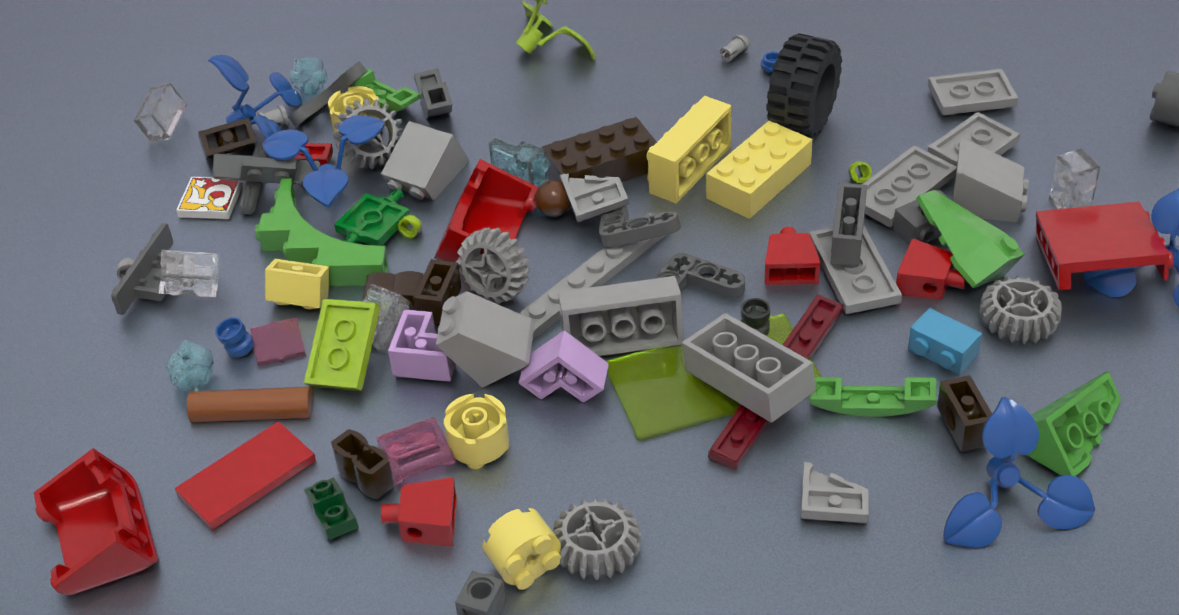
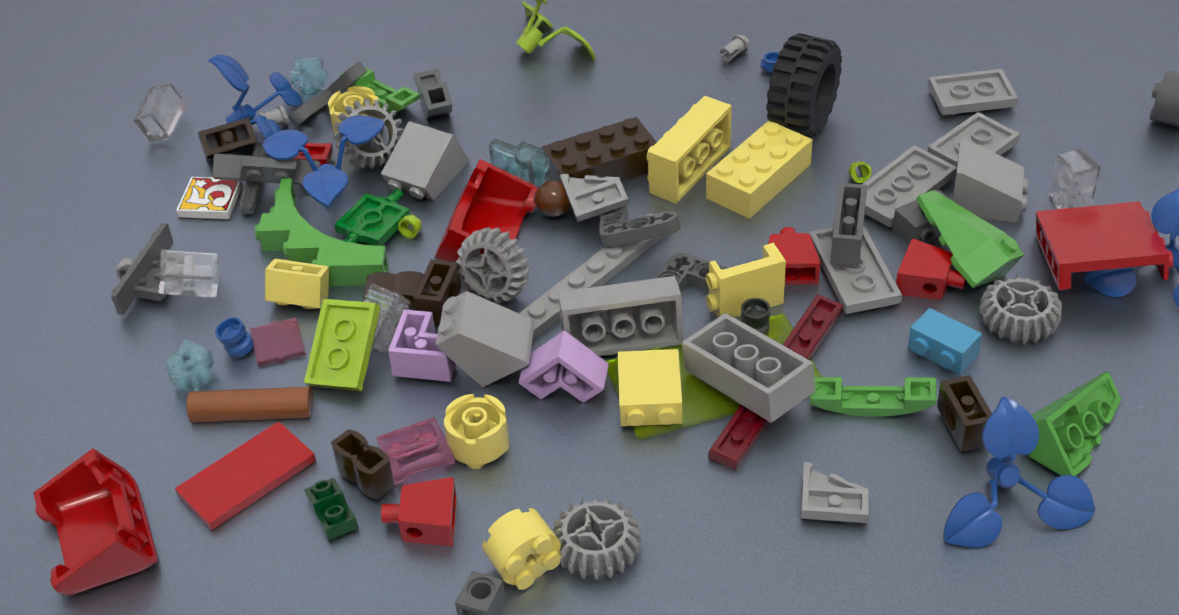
none -> light yellow brick [618,349,683,426]
none -> light yellow panel [706,243,786,318]

